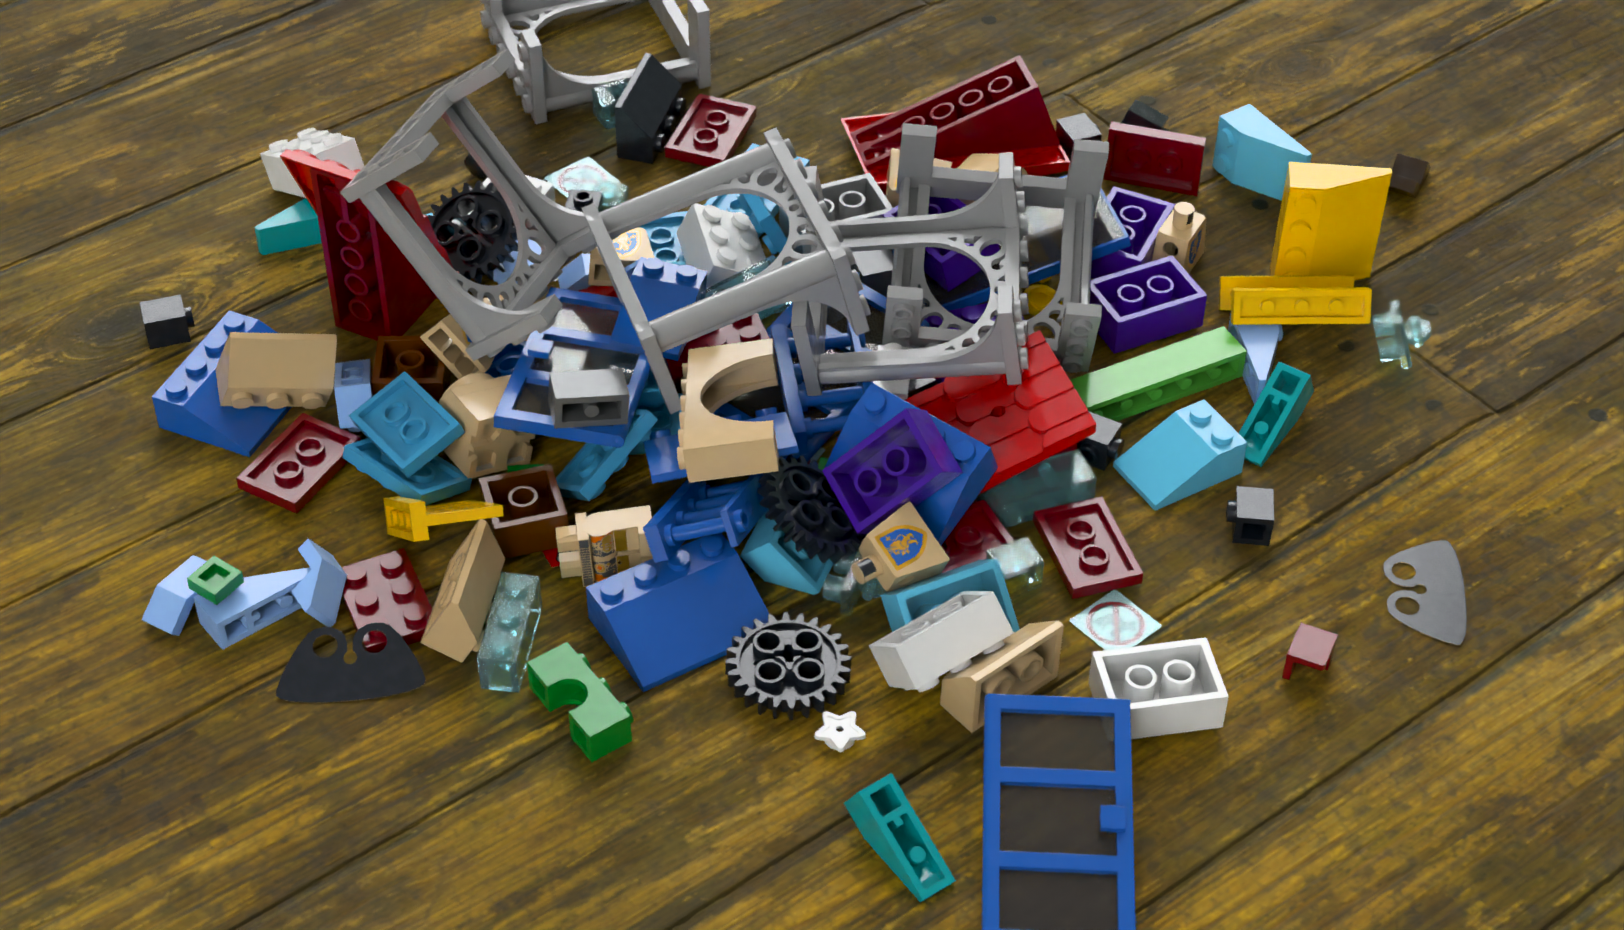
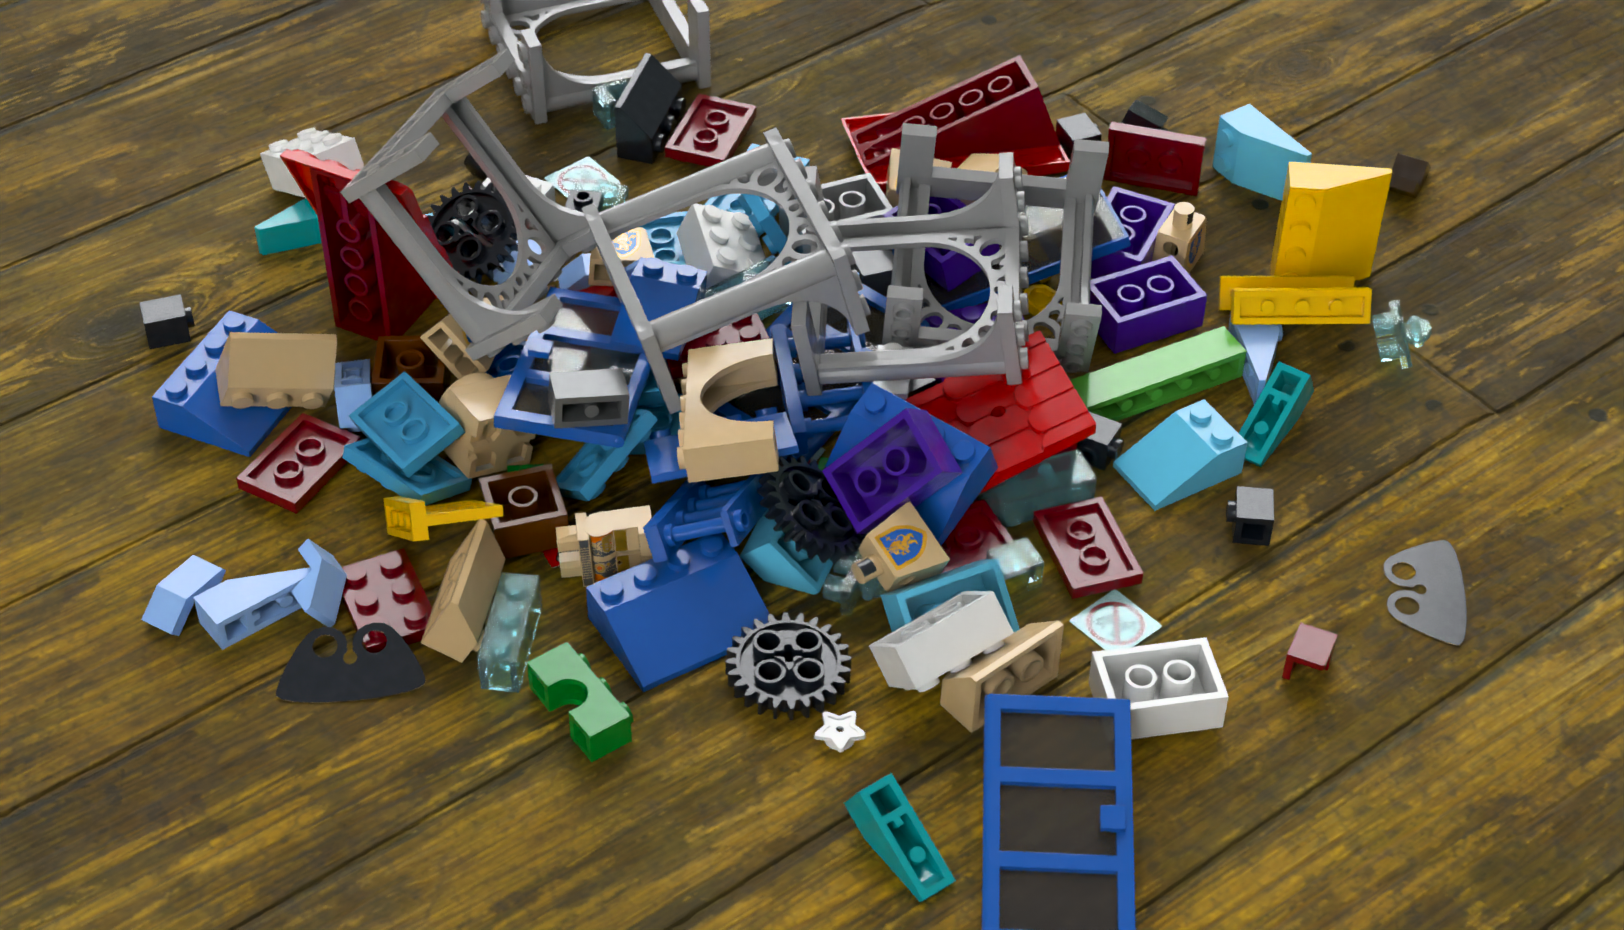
green plate [187,556,244,605] -> none

